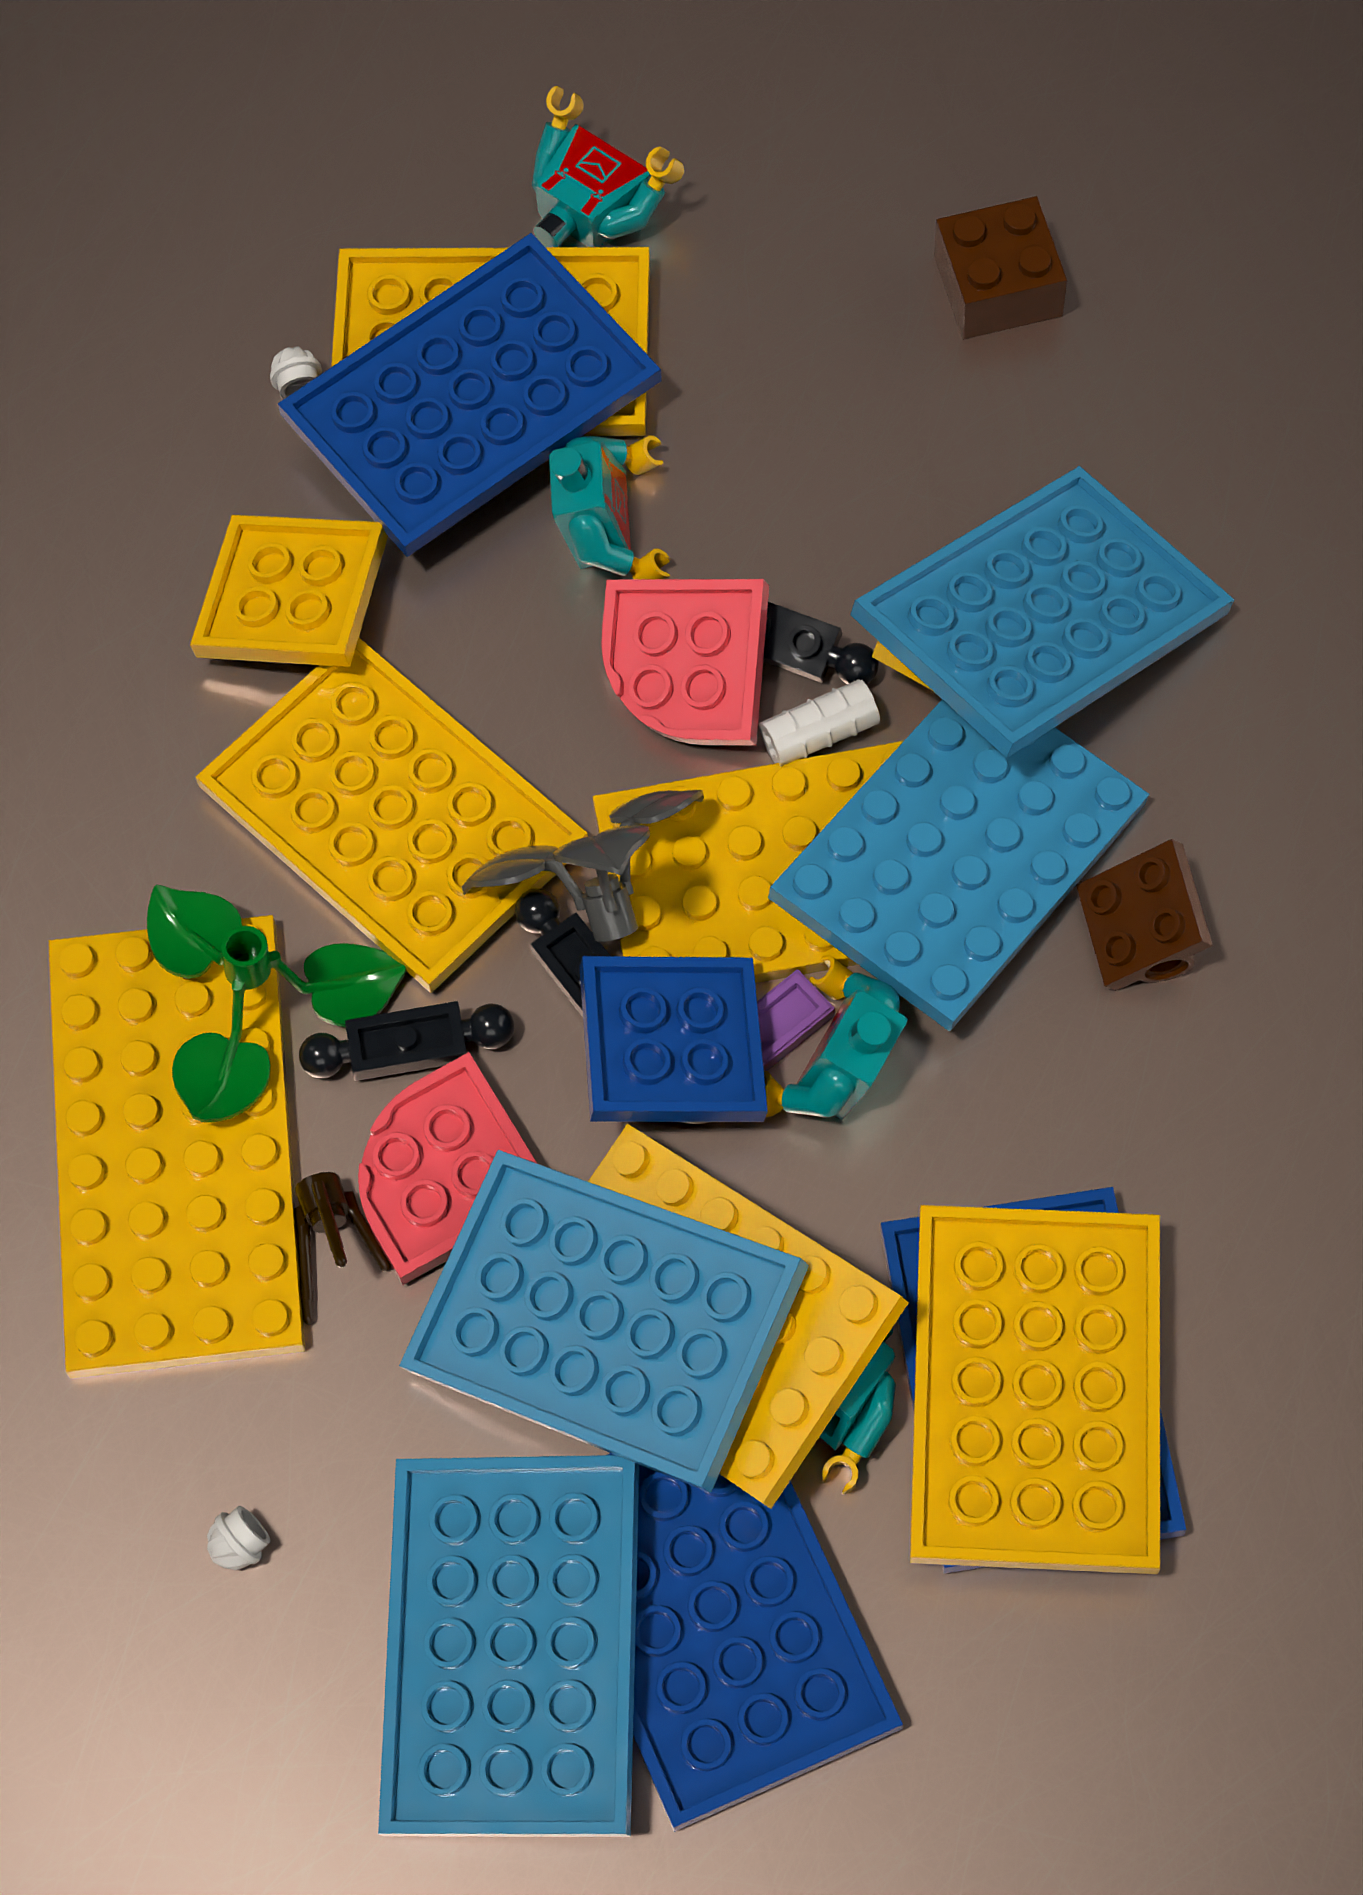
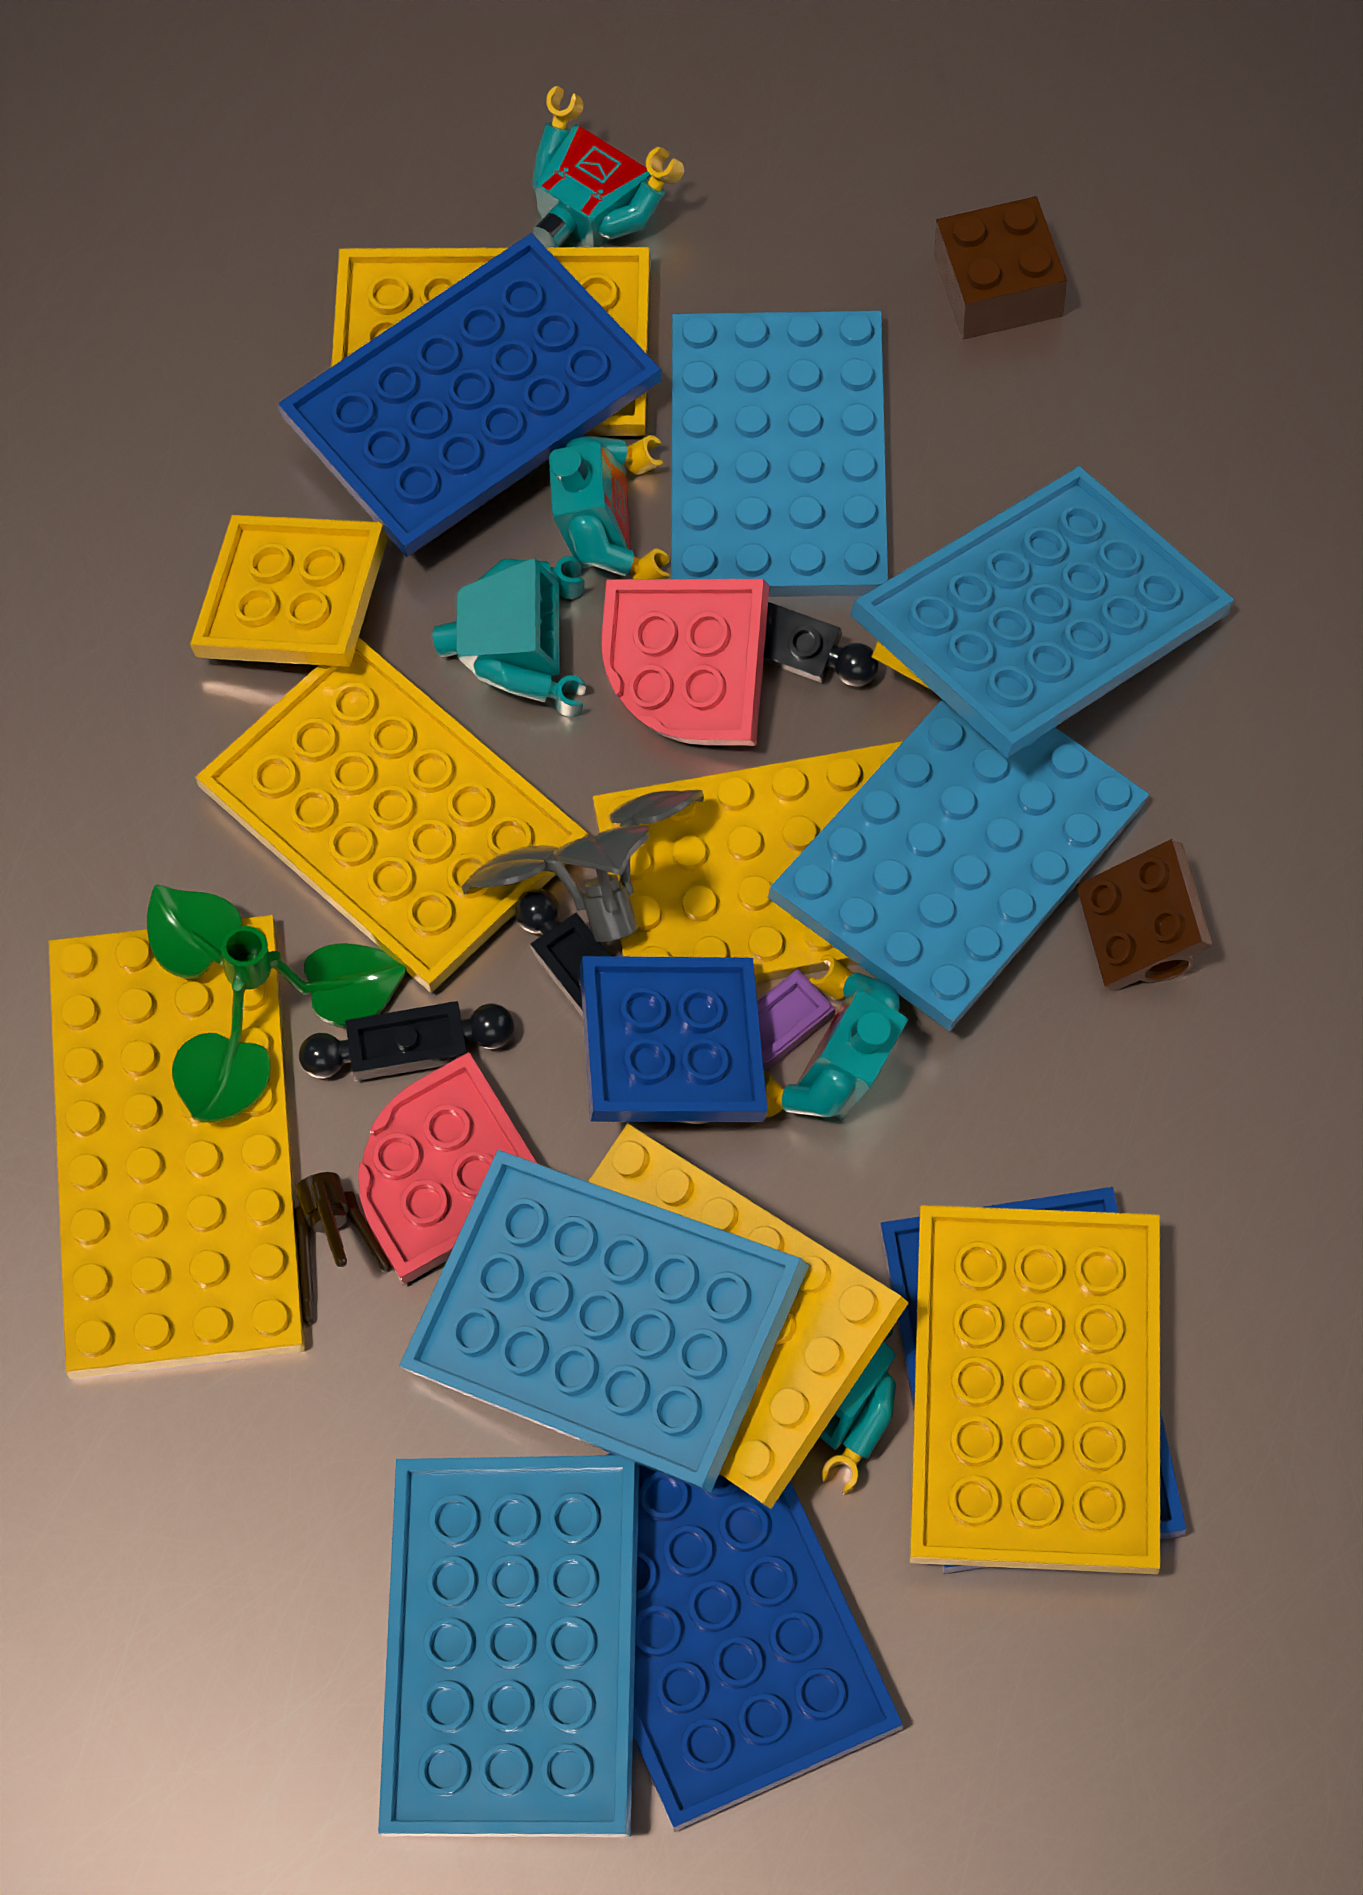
white plate [207,1506,270,1570] -> none
white plate [270,346,323,399] -> none
white axle [759,679,880,767] -> none
none -> teal torso [432,556,586,717]
none -> dark azure plate [671,311,888,597]

